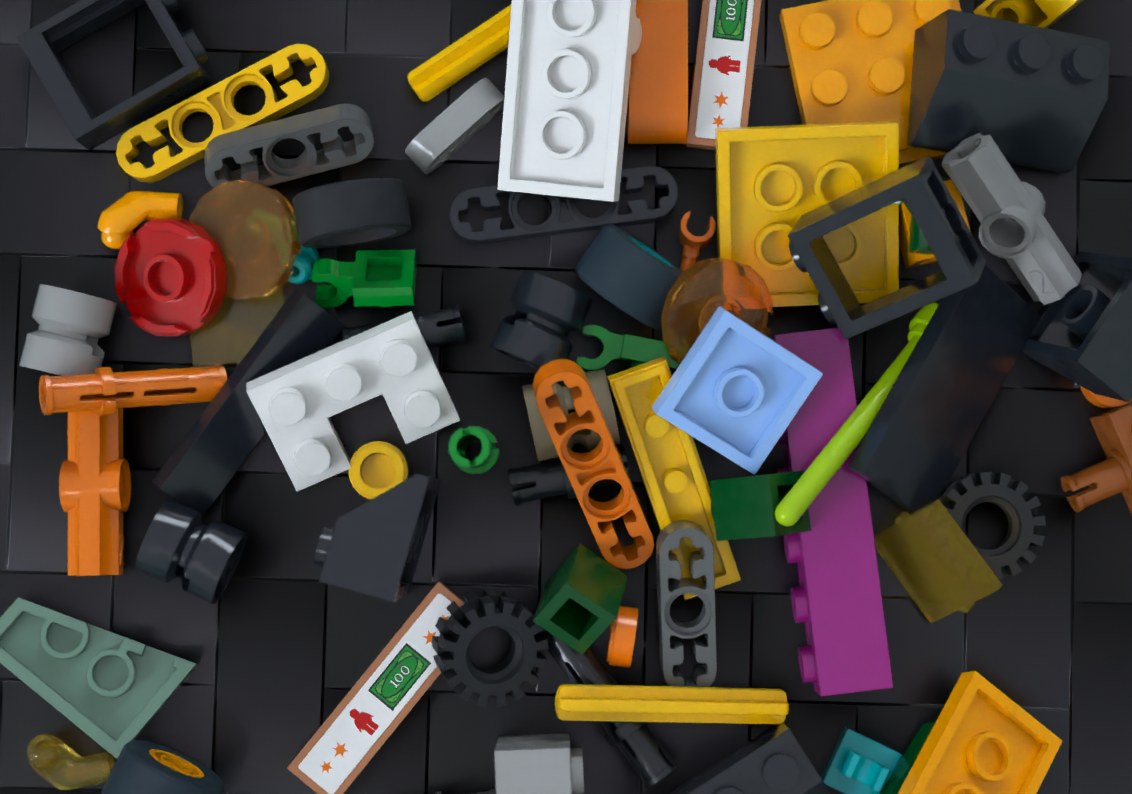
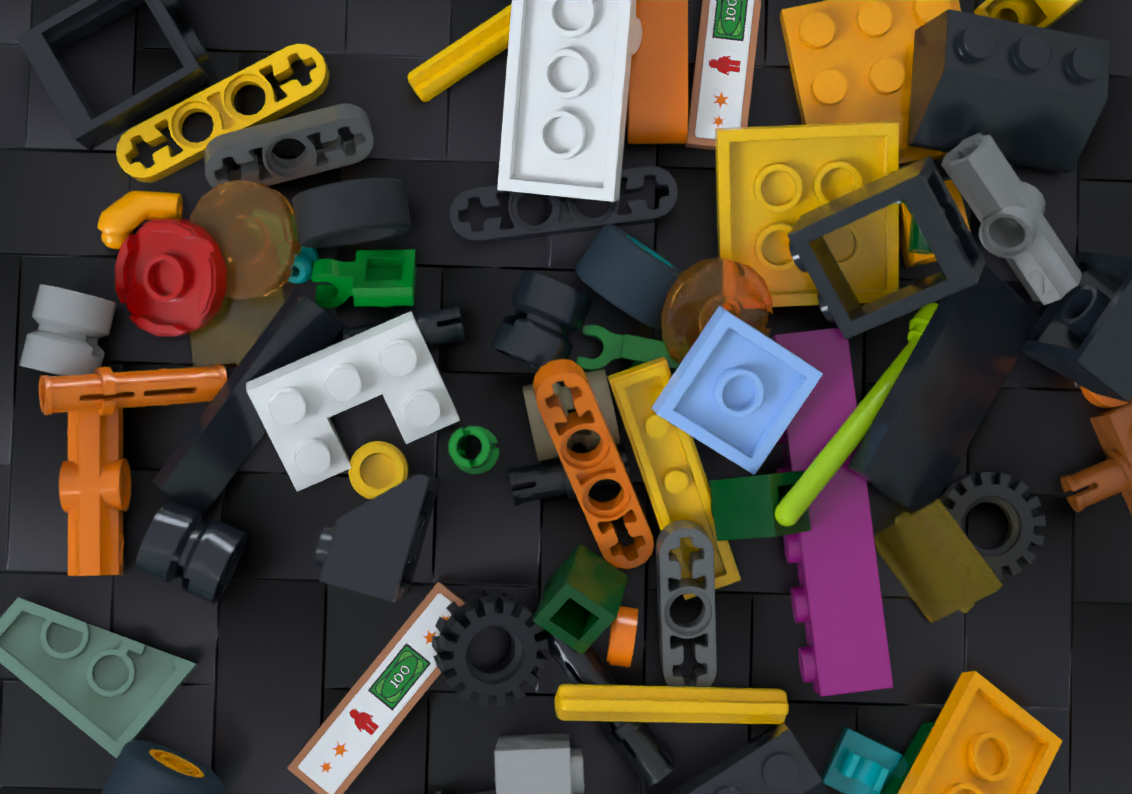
clear yellow arm [26,733,115,790] -> none
light grey beam [405,77,504,174] -> none
orange hand [678,211,716,297] -> none

